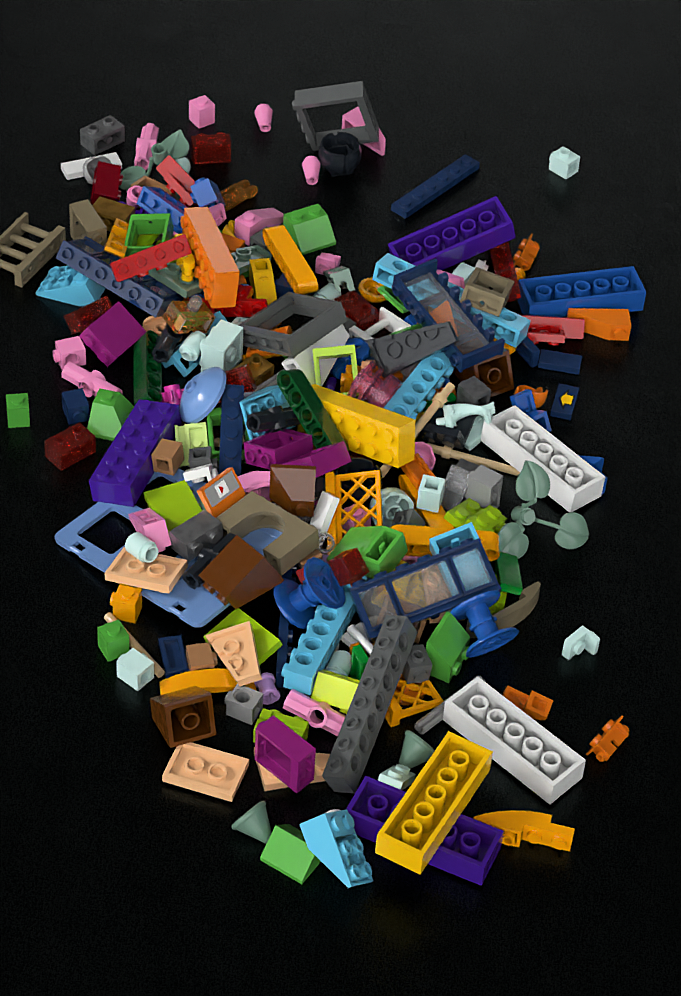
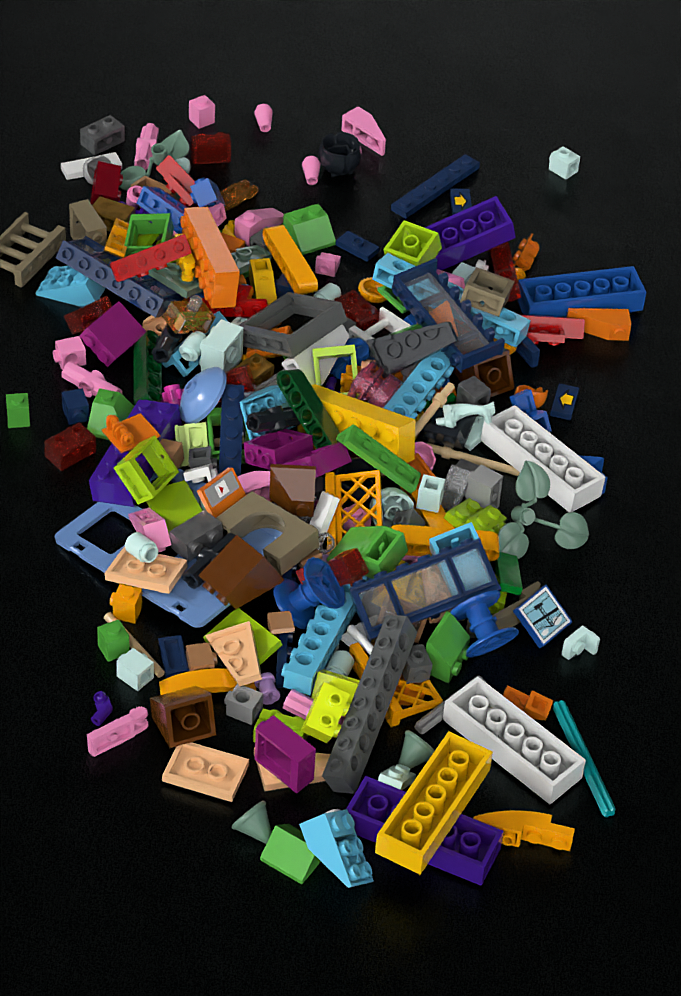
dark grey window [292,81,379,151] -> none
sand green hinge [323,266,355,292] -> none
green tile [350,645,369,680] -> none
dark blue tile [538,349,582,375] -> none
orange hinge [586,716,629,762] -> none
none -> bright pink hinge [87,706,148,757]
none -> dark purple arm [91,691,113,726]
none -> orange hinge [102,413,161,453]
none -> lime window [114,435,179,505]
none -> medium nougat slope [267,611,295,634]
none -> neon yellow brick [301,682,350,743]
none -> dark blue plate [336,231,380,262]
none -> bright green fence [336,424,421,493]
none -> lime slope [383,220,442,266]
none -> dark blue tile [450,189,472,215]
none -> tile [513,585,572,648]
none -> teal axle [553,700,616,817]

